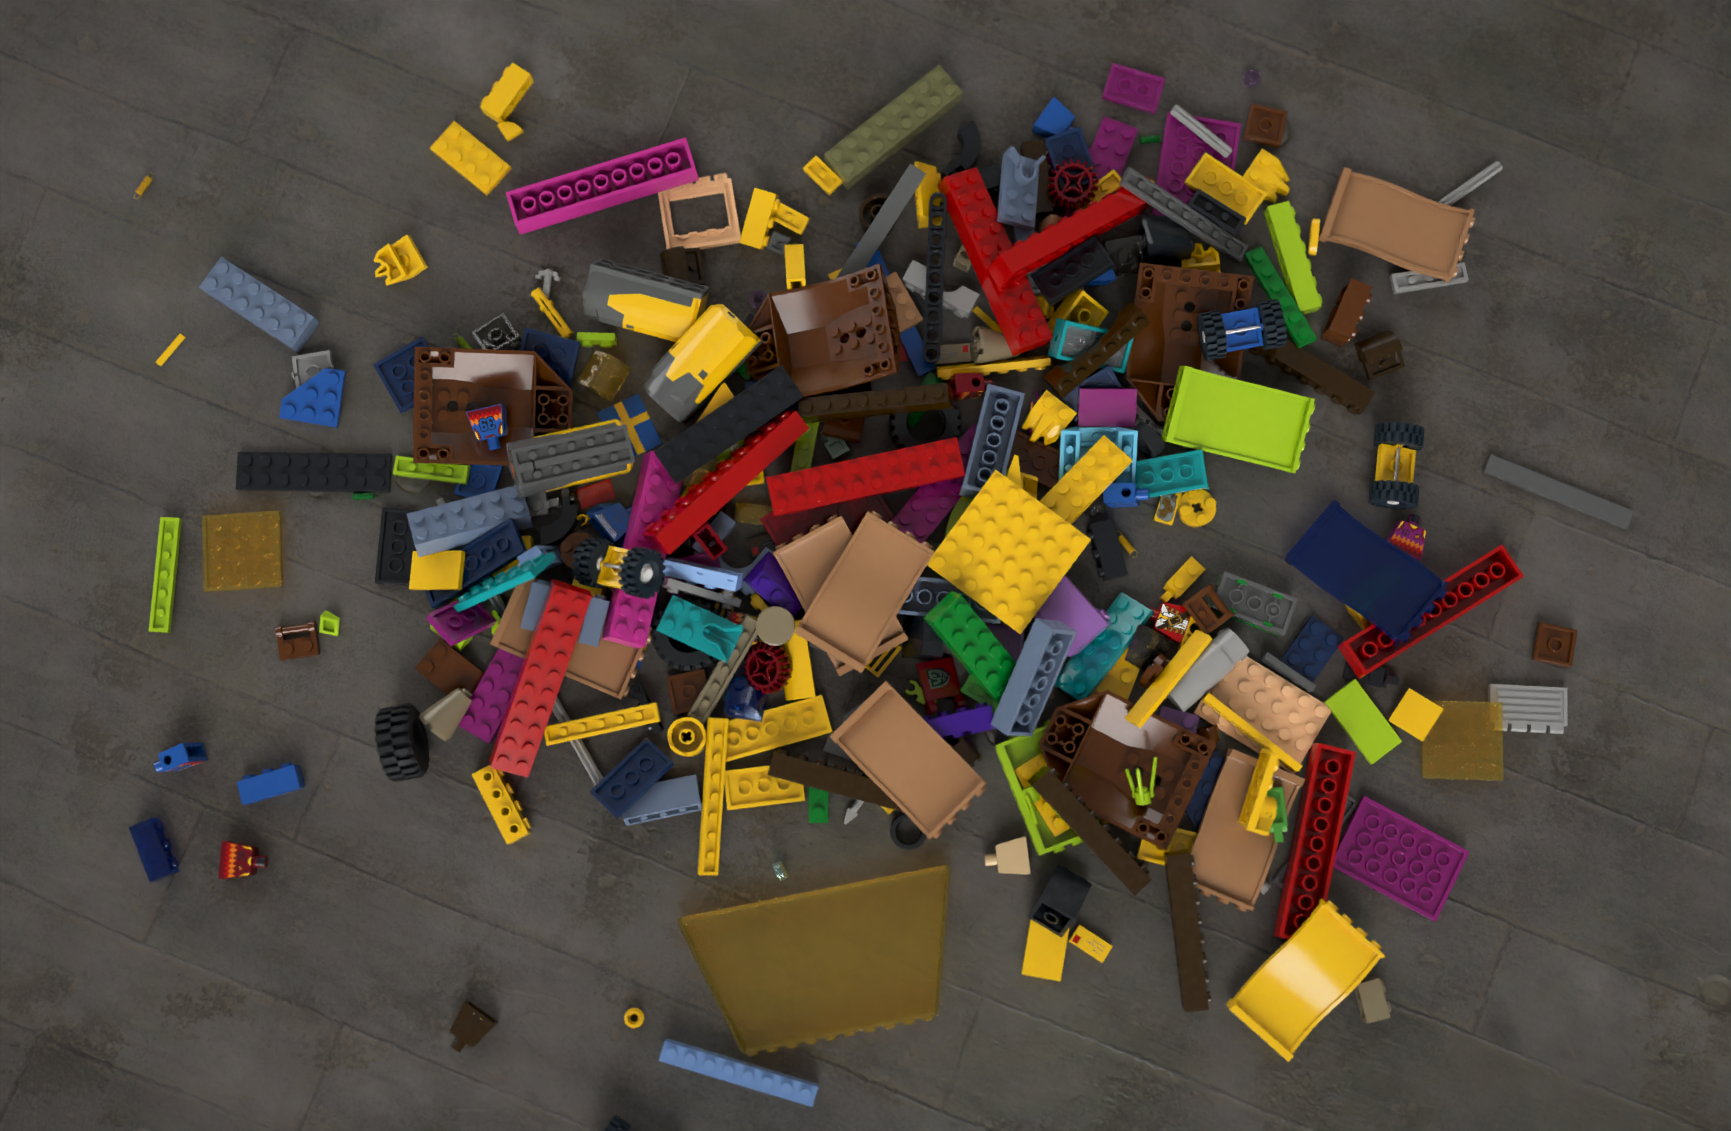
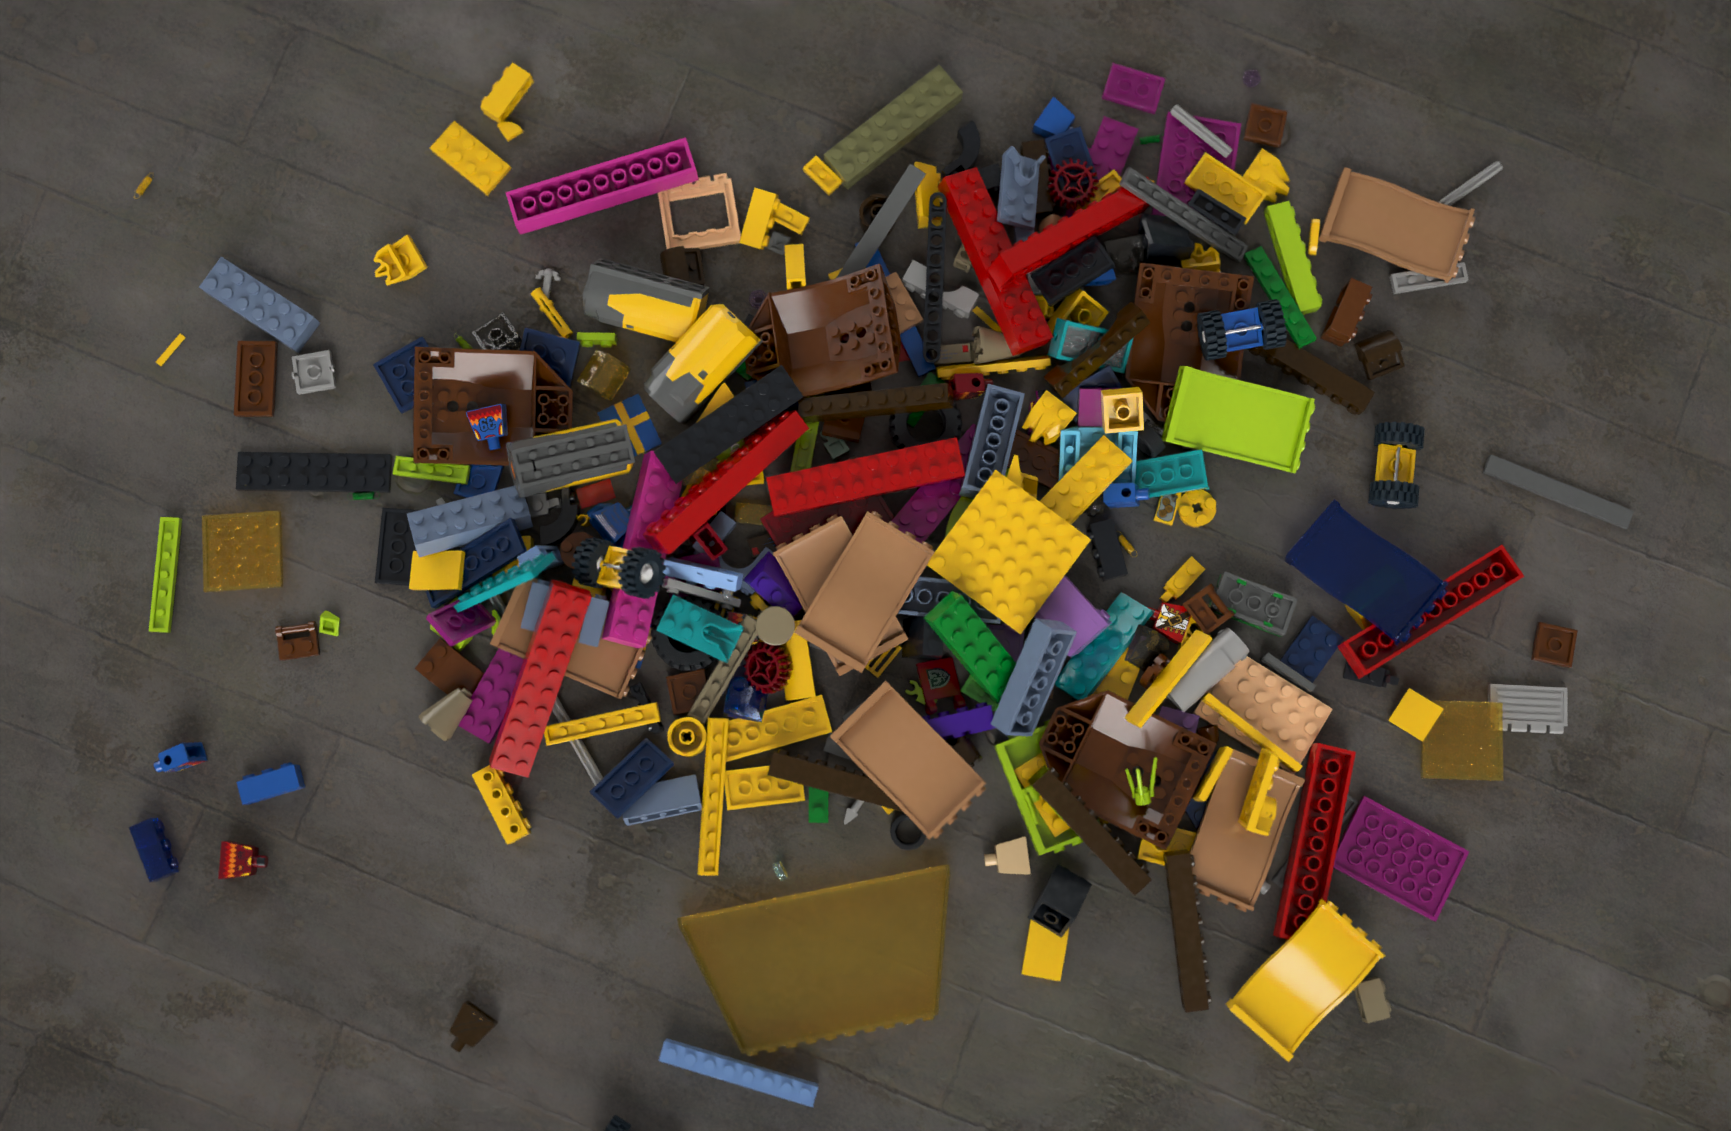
blue plate [279,368,346,428] -> none
black tyre [374,703,430,782] -> none
yellow plate [624,1008,644,1028] -> none
yellow tile [1069,924,1113,963] -> none
bright green hinge [1266,787,1288,843] -> none
lime tile [1324,679,1402,765] -> none
torso [1381,514,1427,562] -> none
none -> reddish brown plate [234,341,278,417]
none -> yellow brick [1101,387,1144,433]
none -> yellow tile [1192,746,1233,802]

